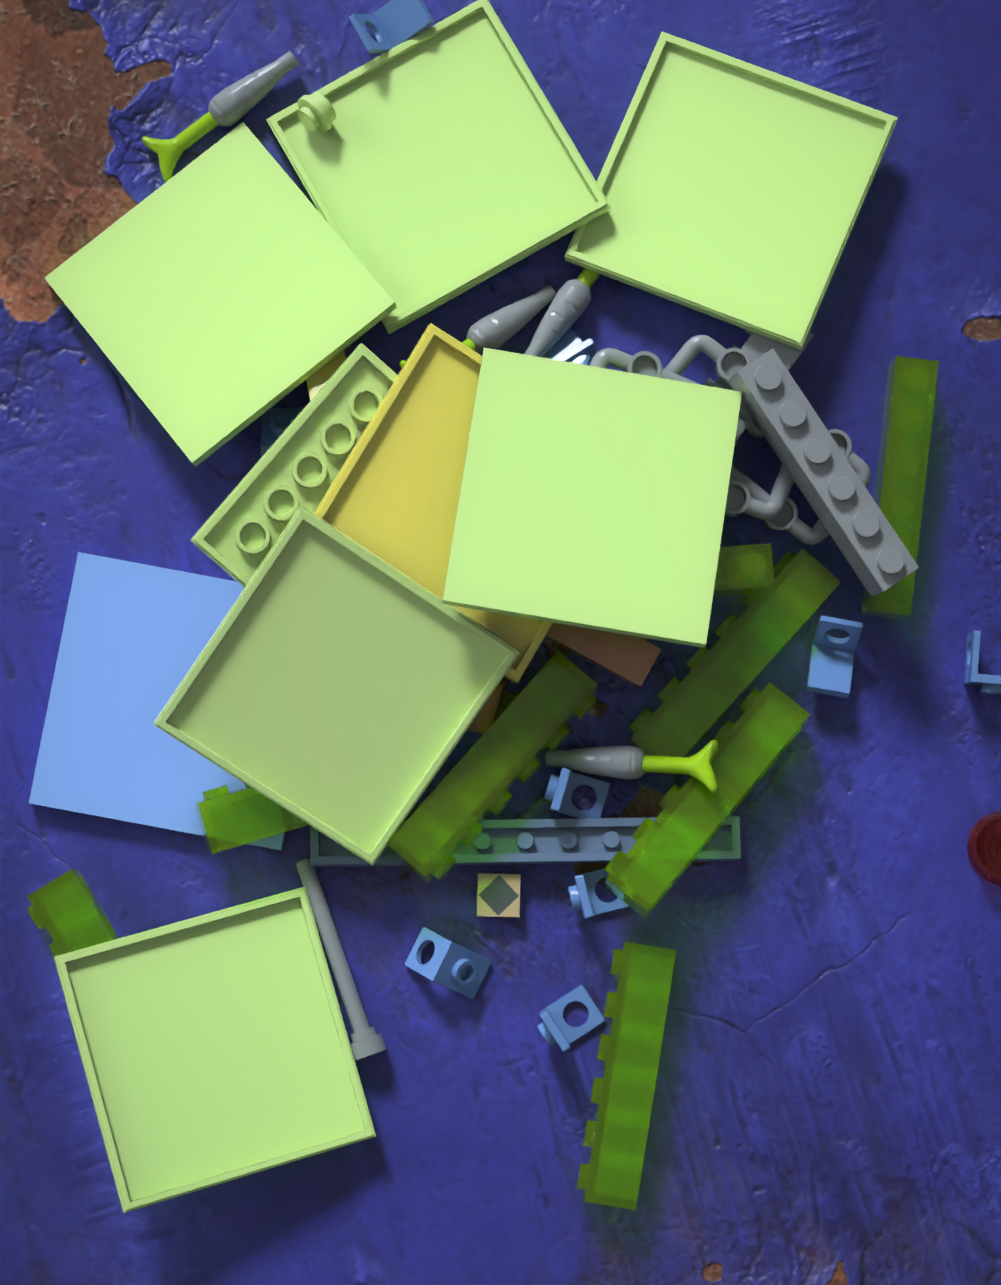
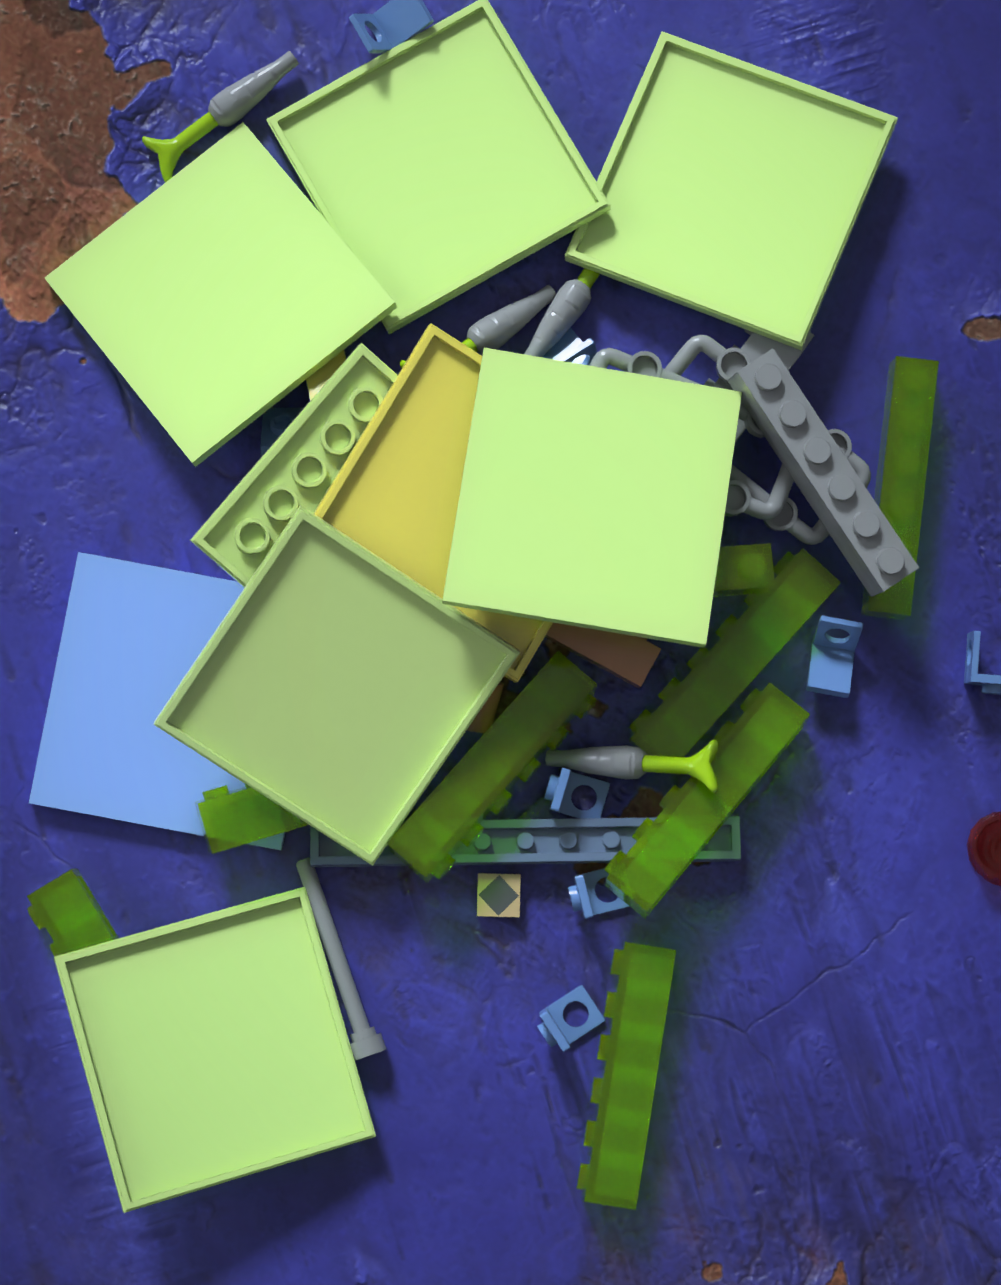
yellowish green plate [297,92,336,133] -> none
medium blue bracket [405,927,492,999] -> none

